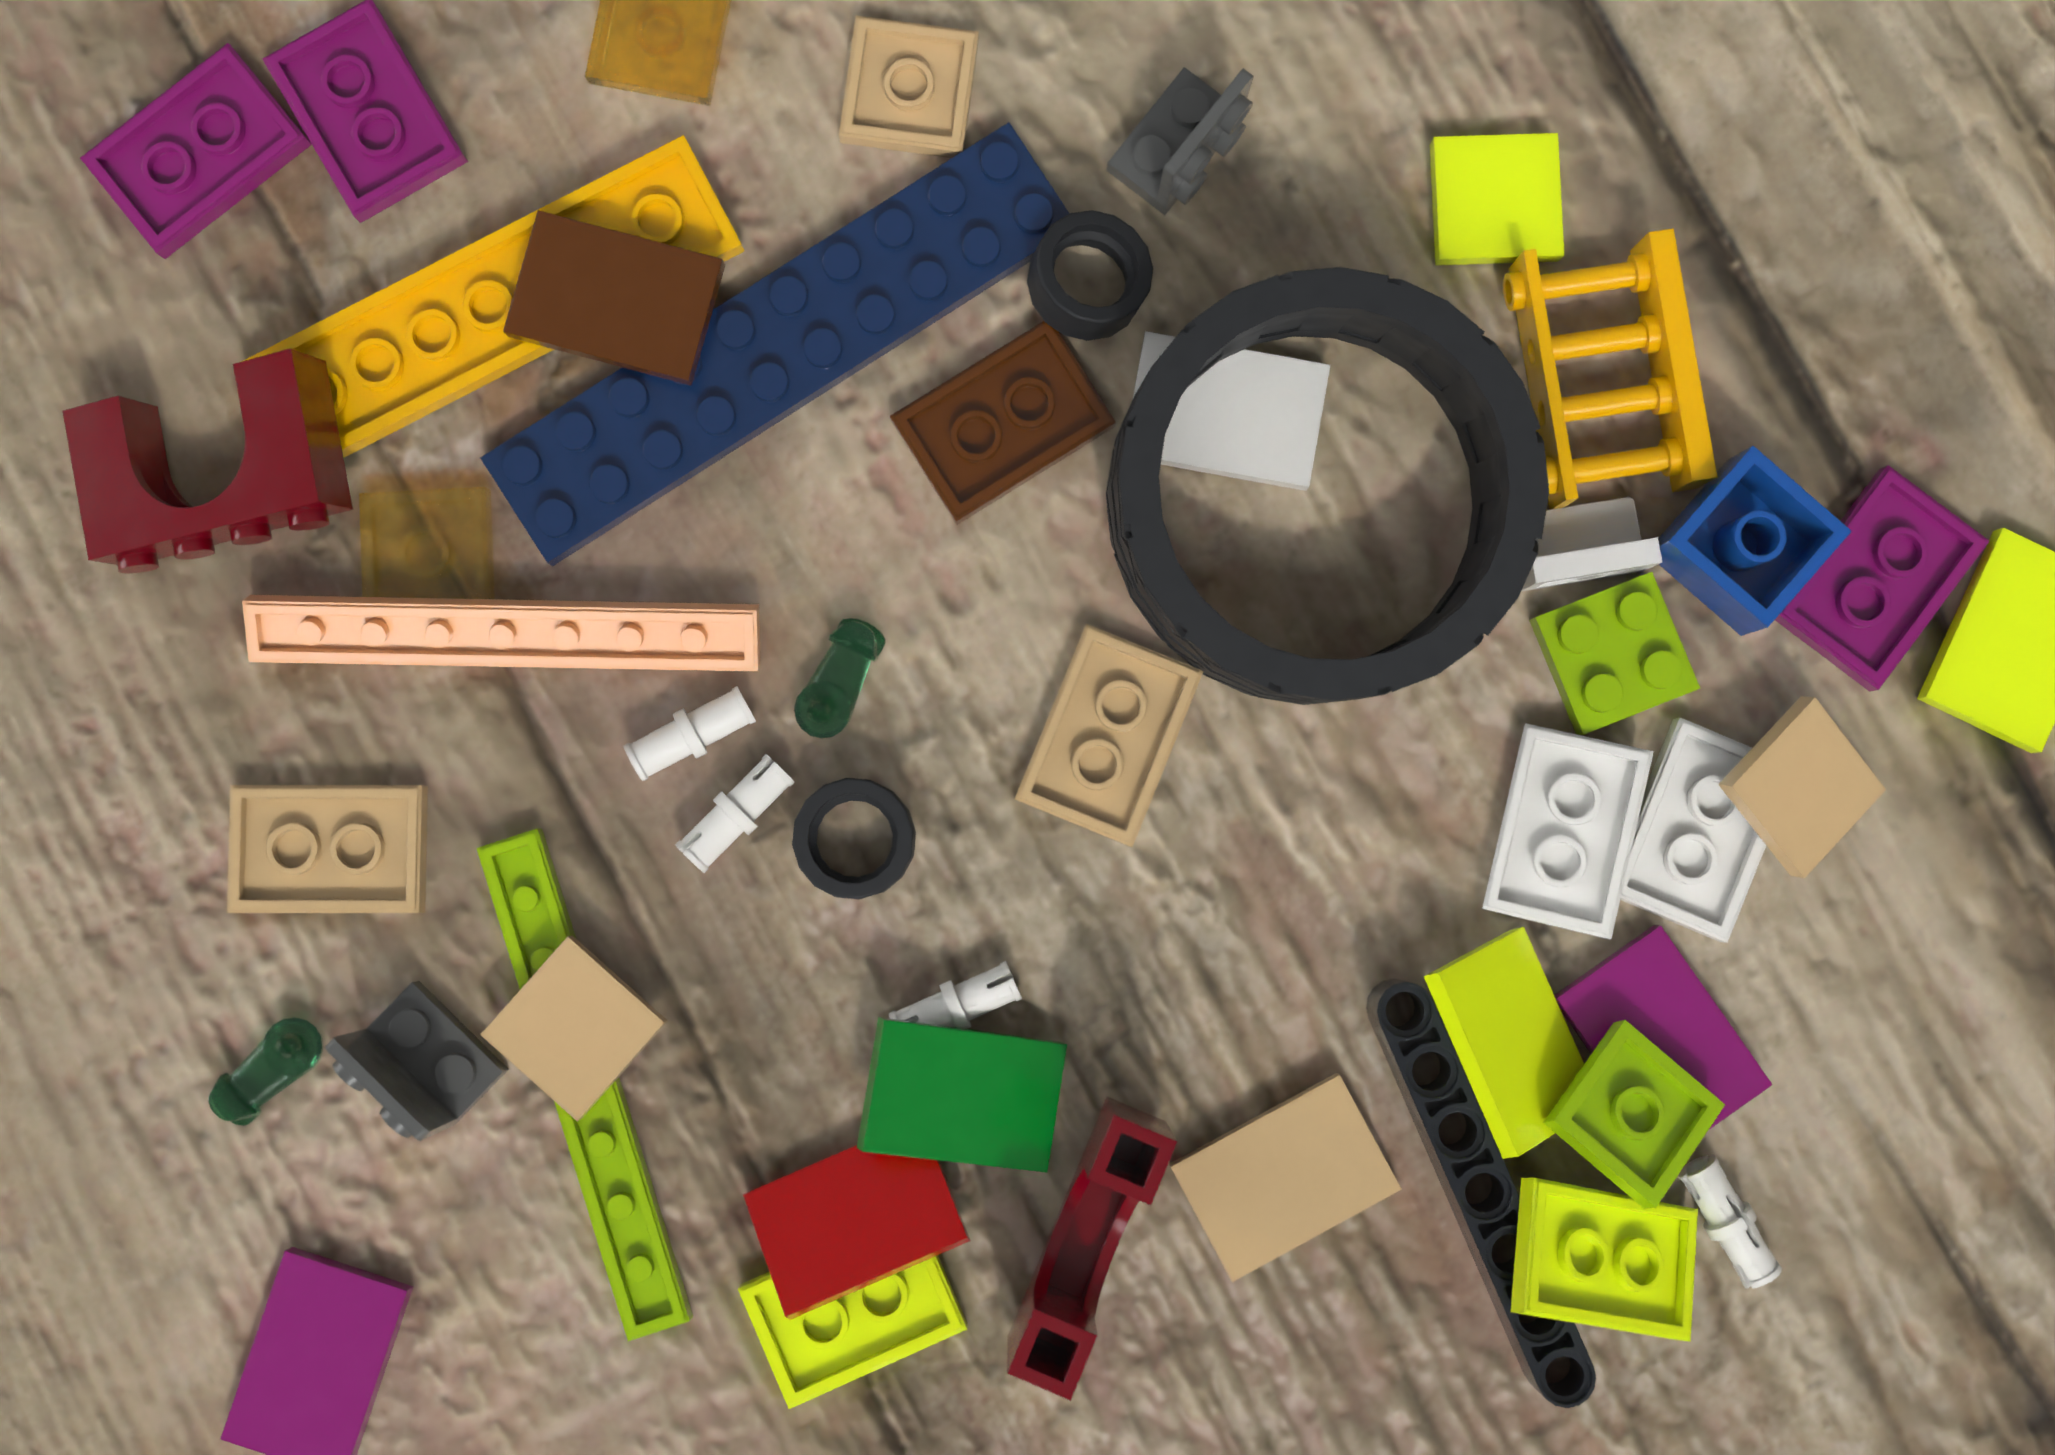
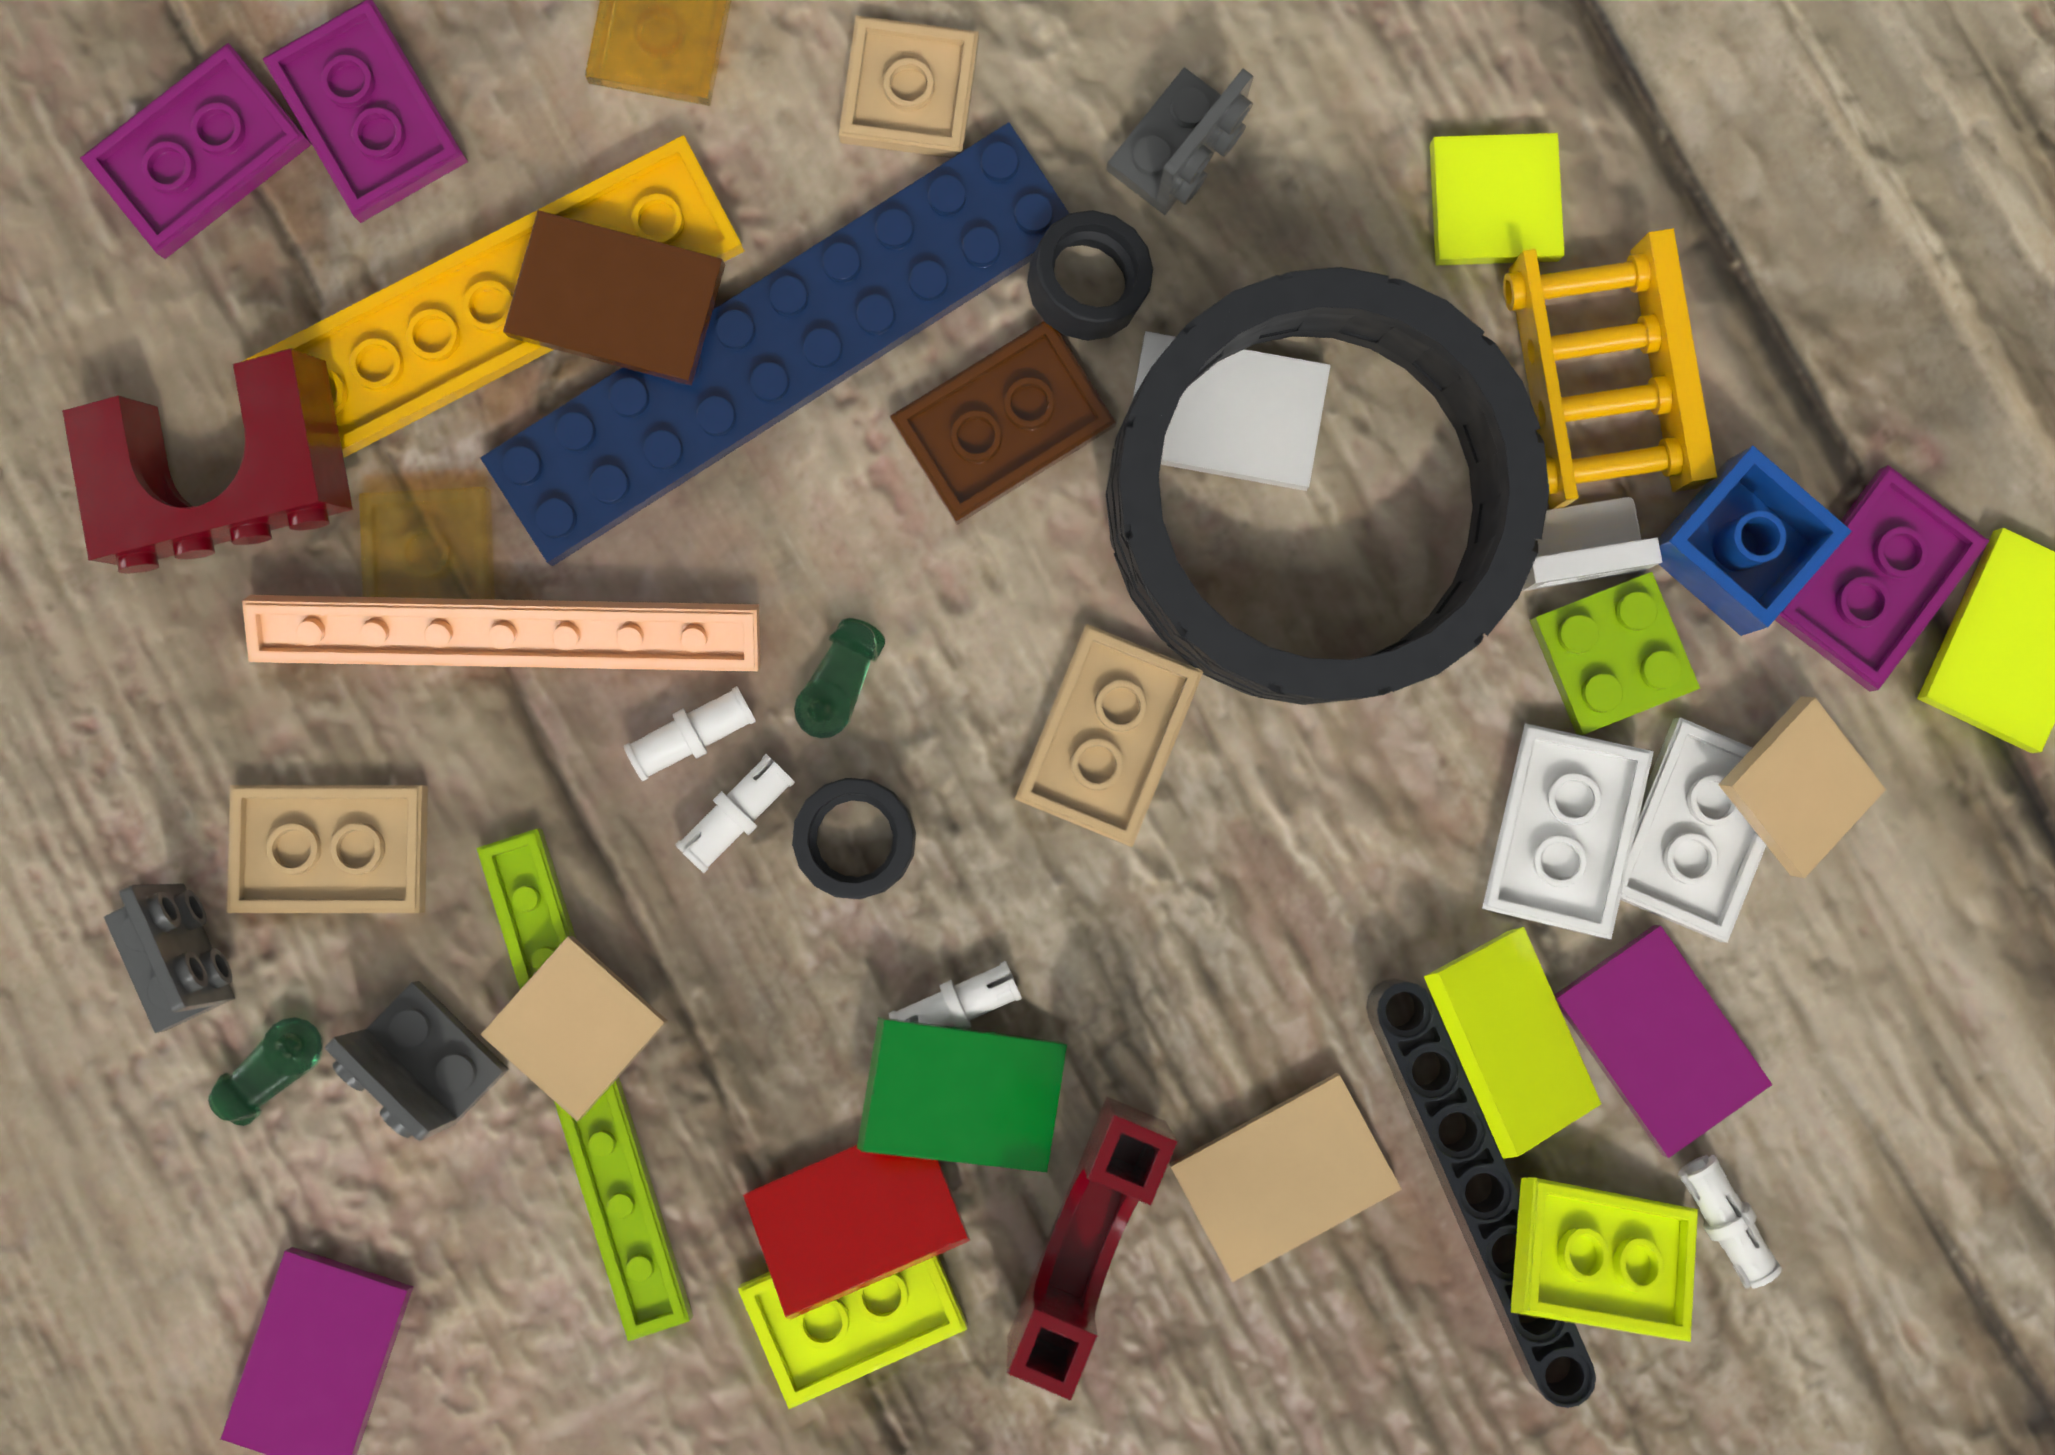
lime plate [1543,1020,1725,1209] -> none
none -> dark grey bracket [103,883,235,1033]

